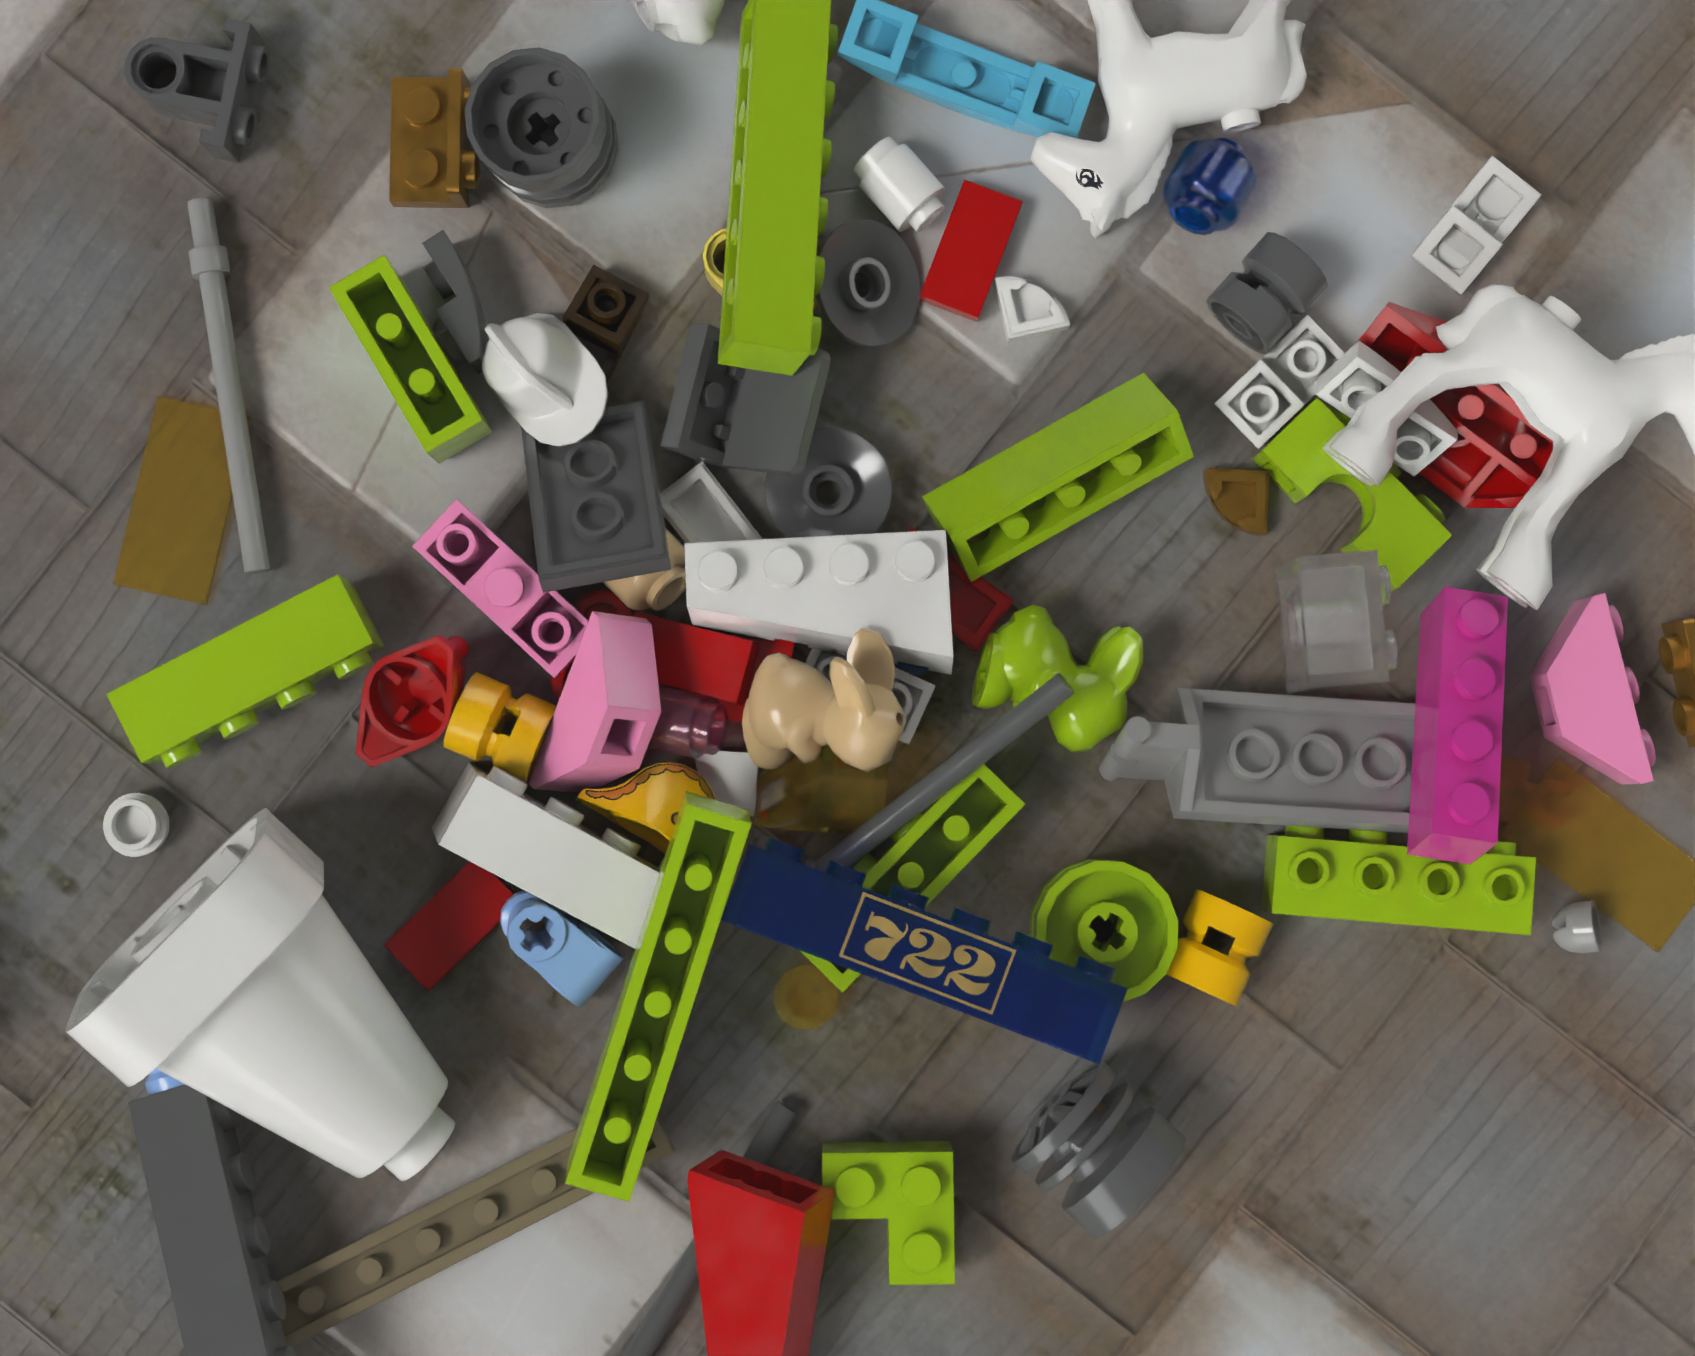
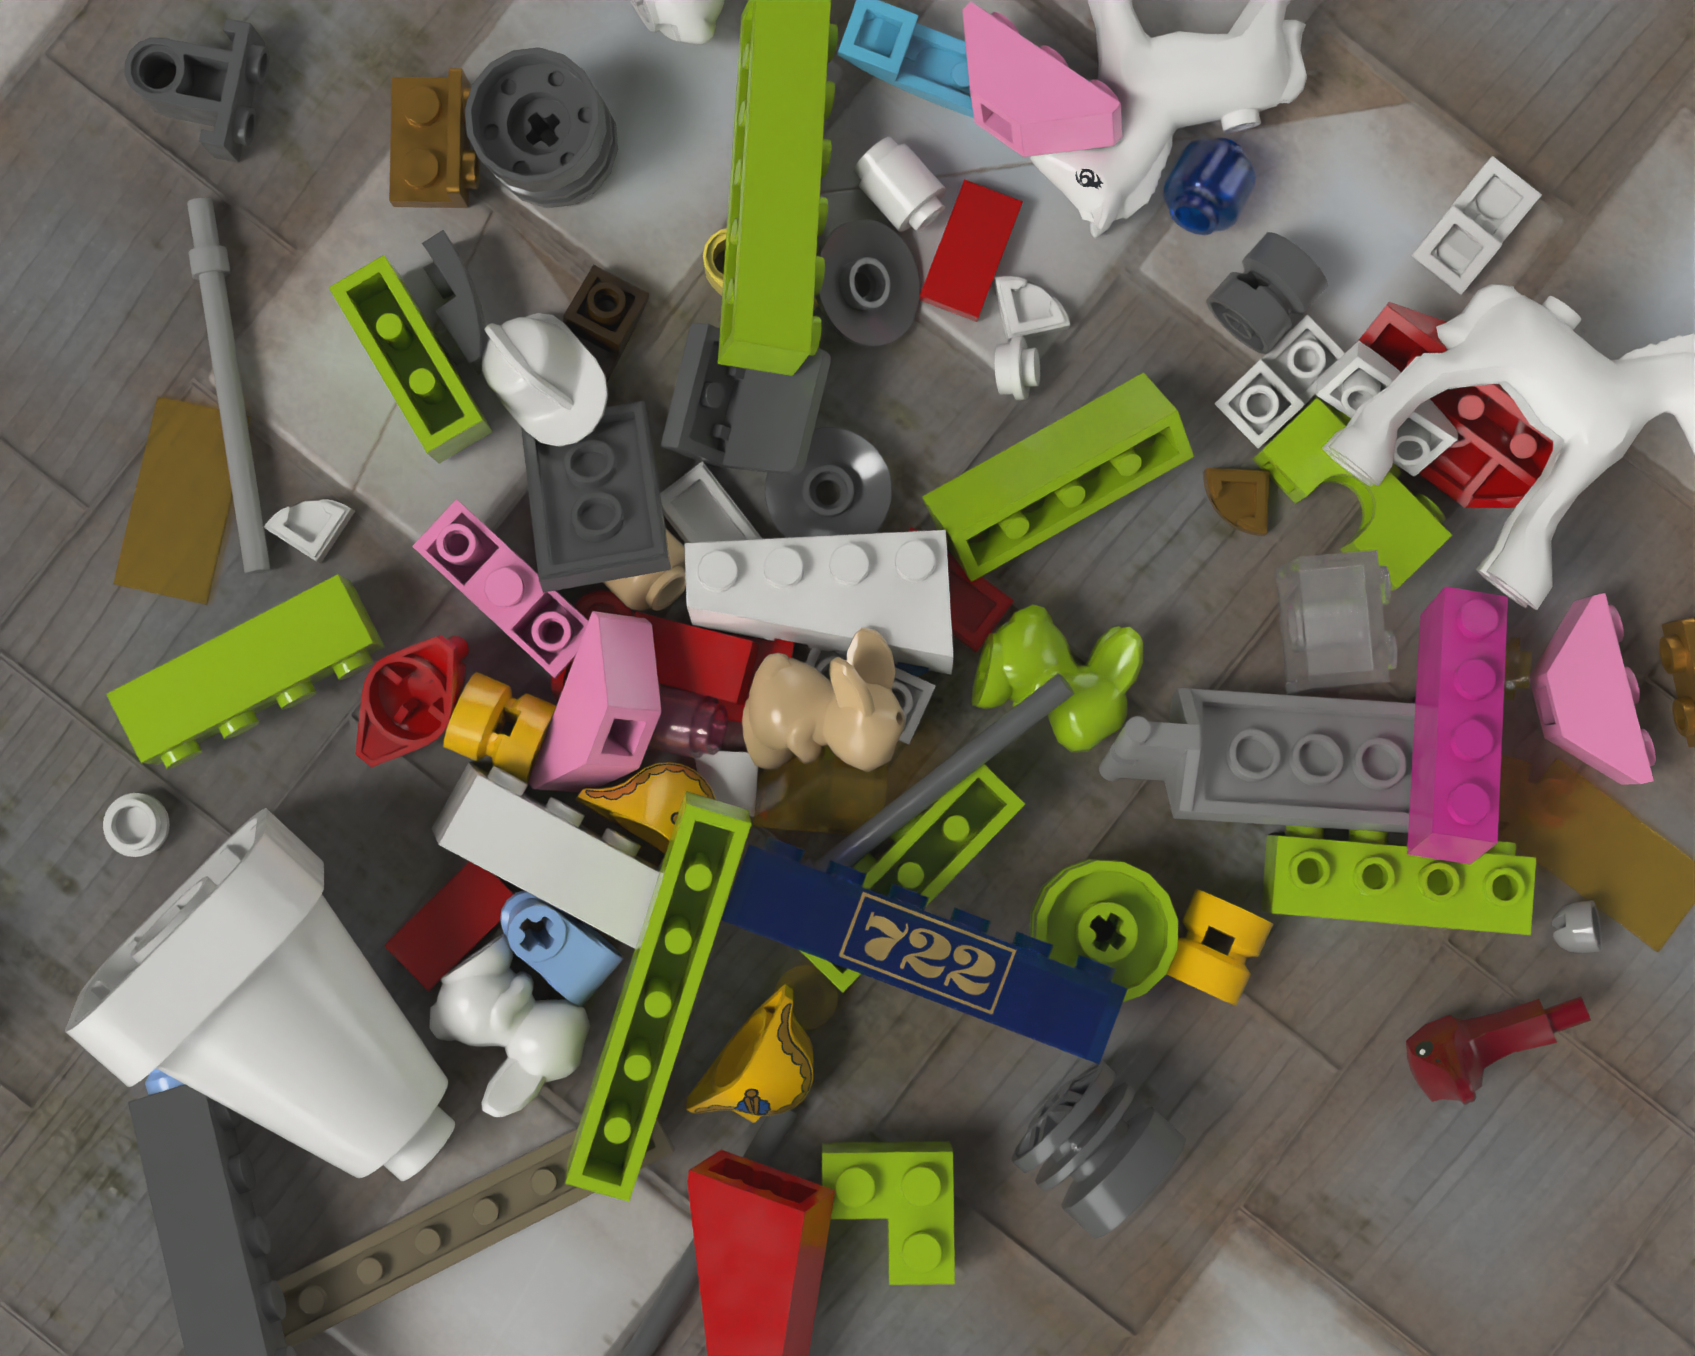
none -> white tile [264,499,355,563]
none -> white animal [430,934,590,1117]
none -> yellow hat [686,984,814,1123]
none -> bright pink slope [962,1,1122,157]
none -> white plate [995,336,1040,400]
none -> dark red animal [1406,996,1591,1105]
none -> clear yellow plate [1504,636,1532,701]

